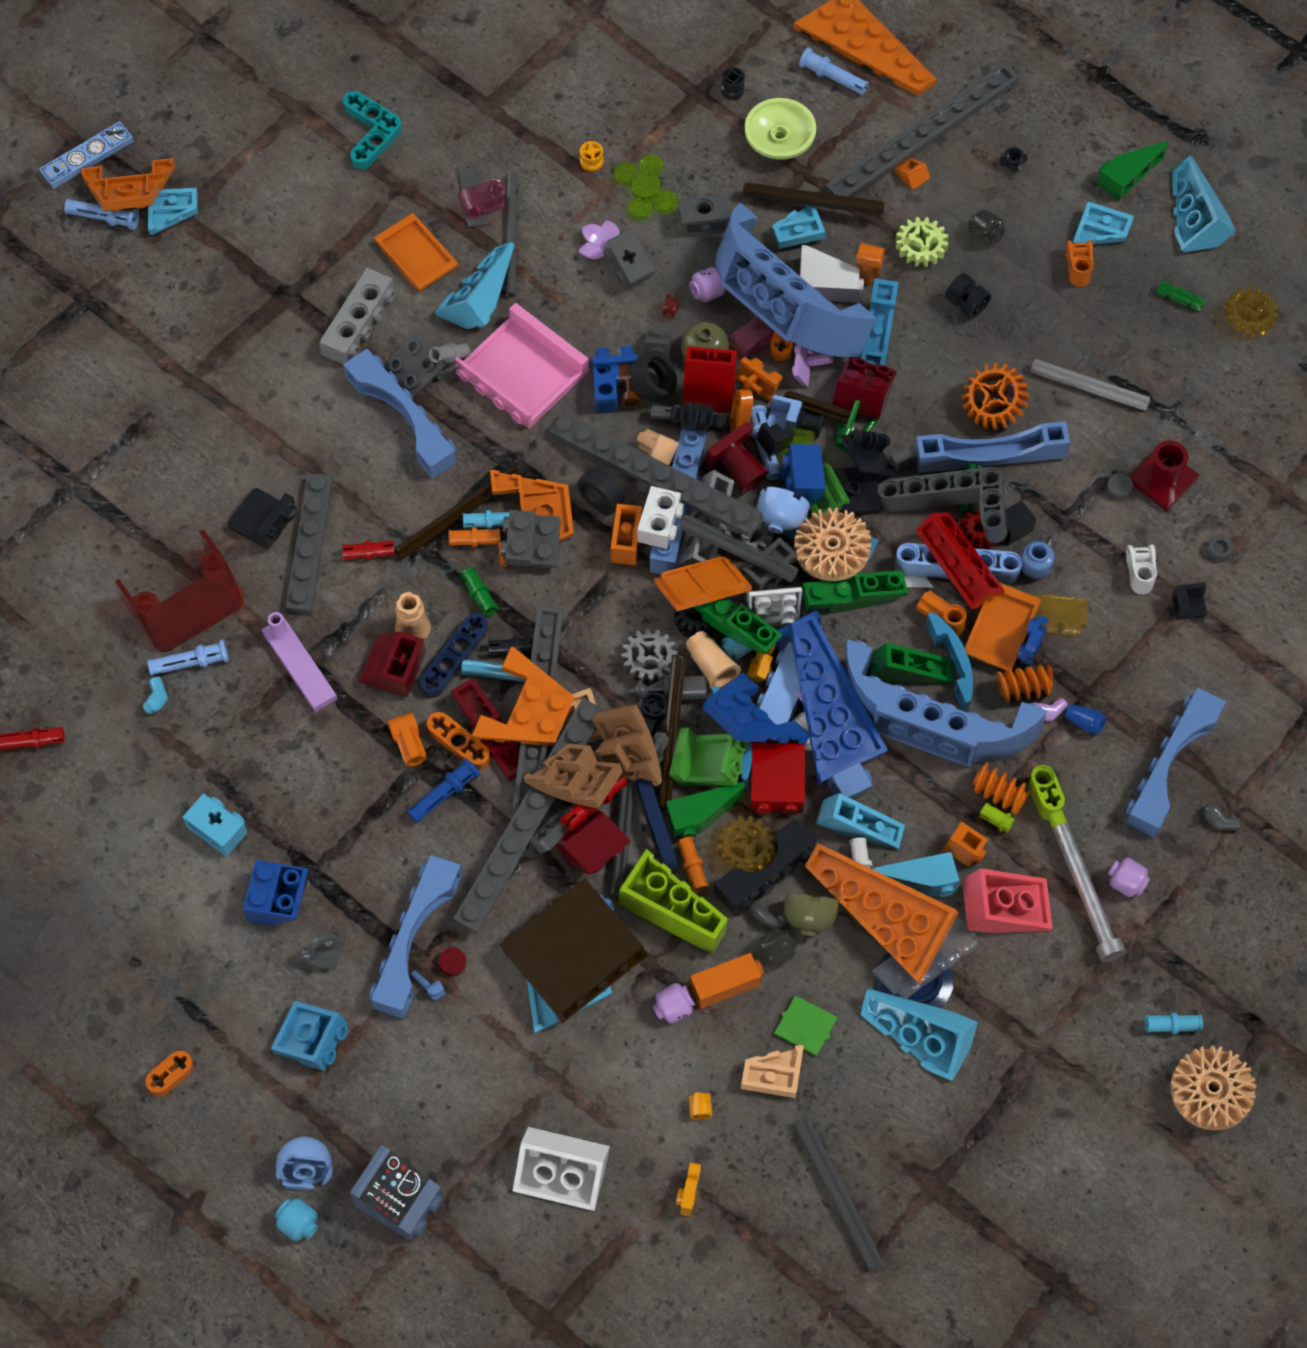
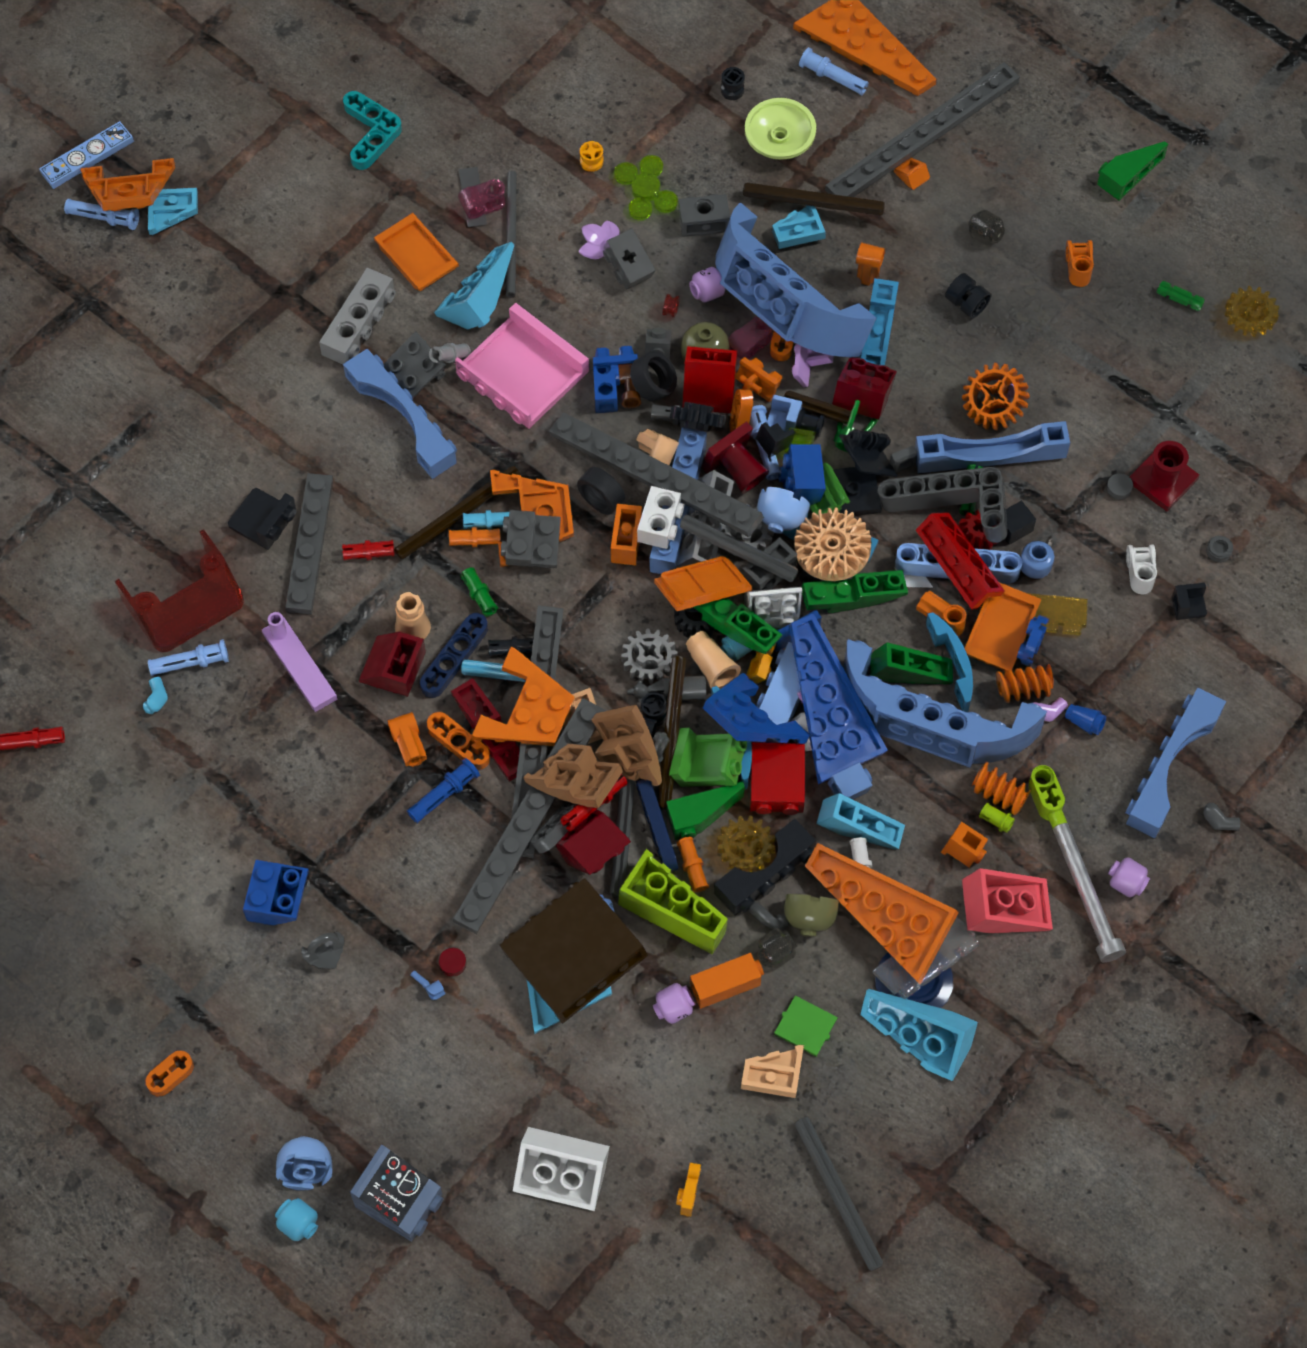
medium azure brick [183,793,247,857] -> none
dark azure plate [271,1001,348,1071] -> none
medium blue arch [369,855,462,1019] -> none
light orange hose [689,1092,713,1120] -> none
white slope [800,245,864,303] -> none
medium azure slope [873,852,959,897] -> none
yellowish green gear [895,217,948,267] -> none
black plate [999,147,1028,172] -> none
light grey axle [1030,359,1150,410] -> none
medium azure wing [1073,202,1134,245] -> none
medium azure pin [1144,1013,1203,1034] -> none
light nougat wheel [1170,1046,1257,1131] -> none
medium azure wedge [1172,156,1236,252] -> none

